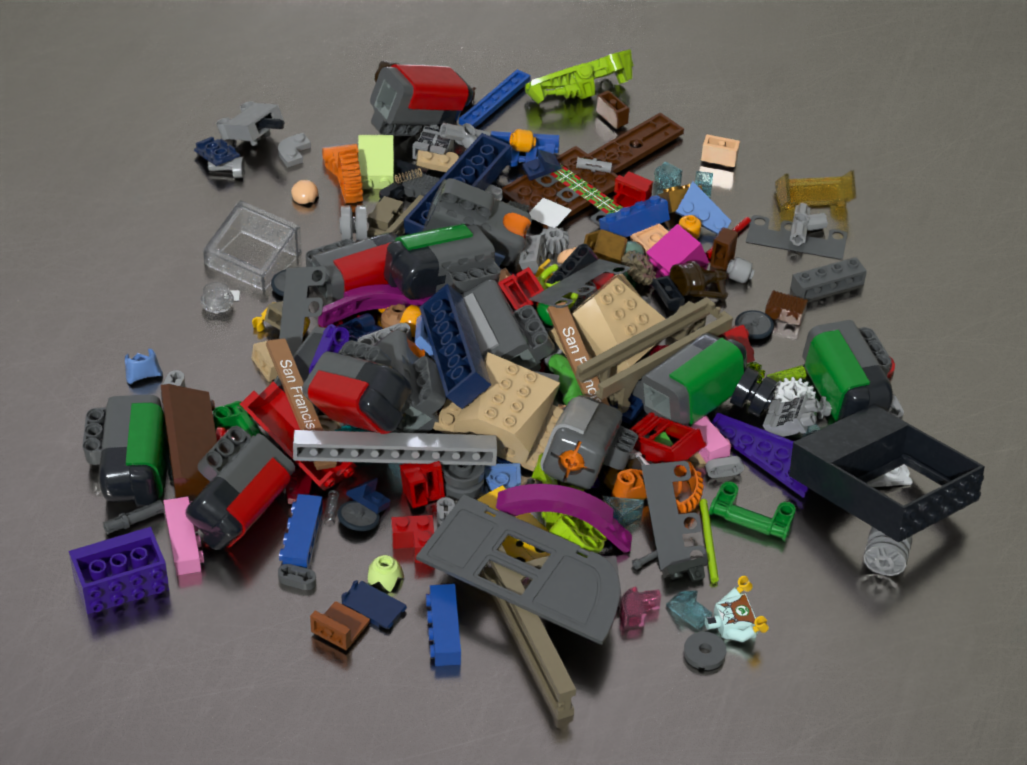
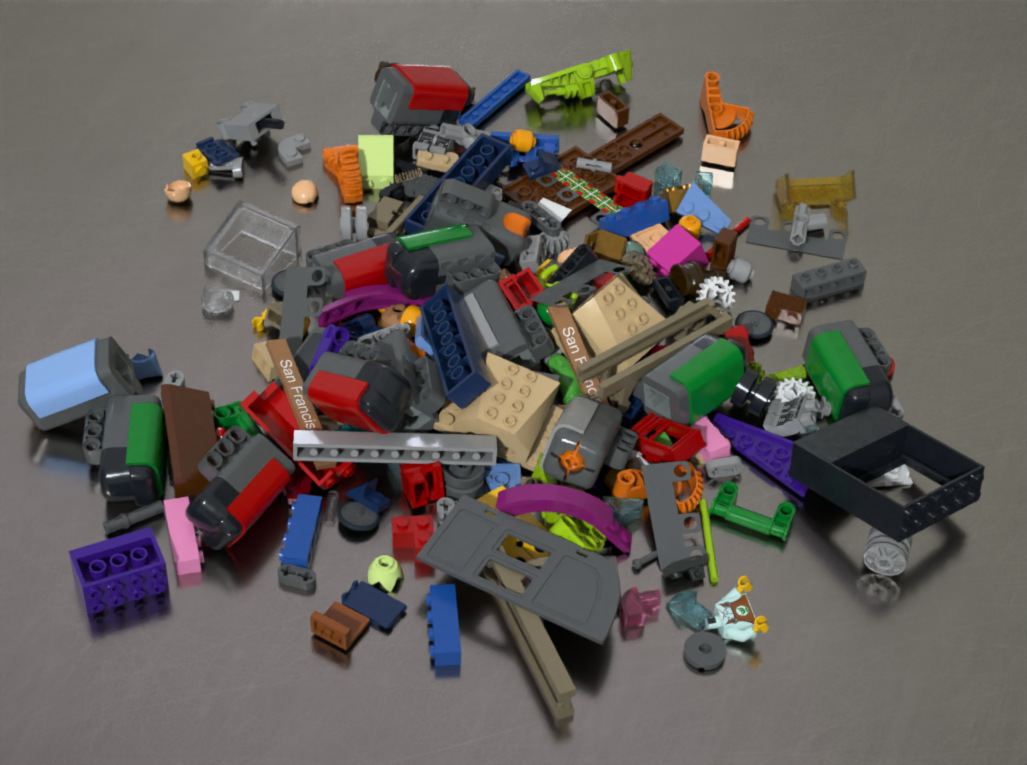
none -> piece [18,336,142,431]
none -> light nougat hair [164,180,192,203]
none -> yellow brick [182,149,209,179]
none -> dark grey beam [521,201,561,237]
none -> white gear [696,276,736,316]
none -> orange arm [700,71,754,140]

